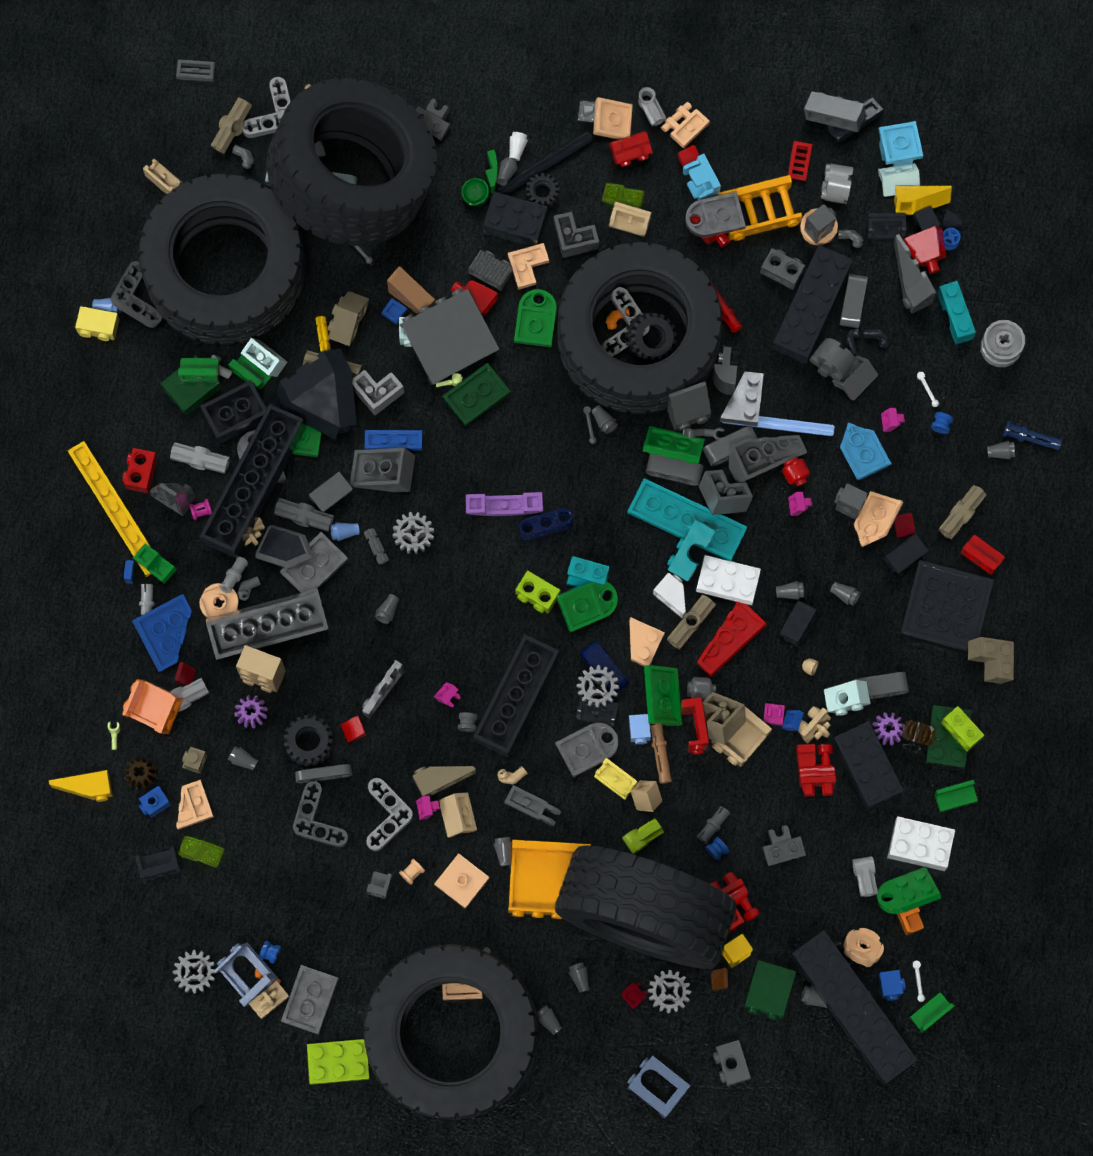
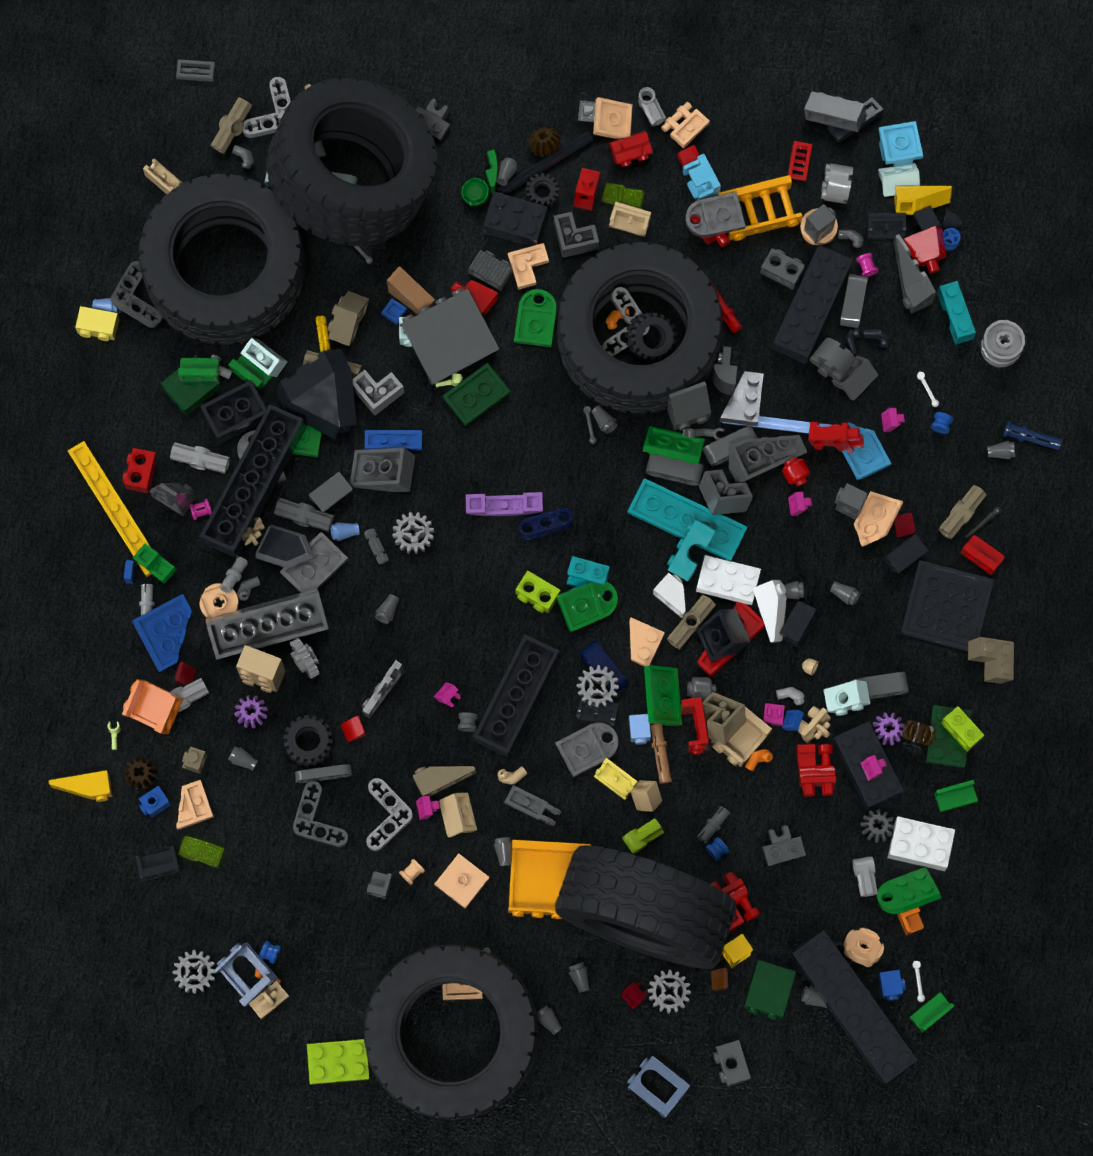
flat silver plate [281,965,339,1035] -> none
white cone [509,132,528,161] -> none
none -> light grey gear [290,638,319,679]
none -> dark brown gear [529,126,561,157]
none -> red torso [574,168,601,211]
none -> black slope [696,609,751,663]
none -> orange arm [745,749,773,771]
none -> white slope [753,580,786,643]
none -> light grey arm [776,687,804,705]
none -> red hips [809,422,864,453]
none -> dark pink bush [856,253,878,277]
none -> dark pink tile [861,755,887,781]
none -> dark grey gear [861,809,894,843]
none -> pearl dark grey piece [965,507,1002,538]

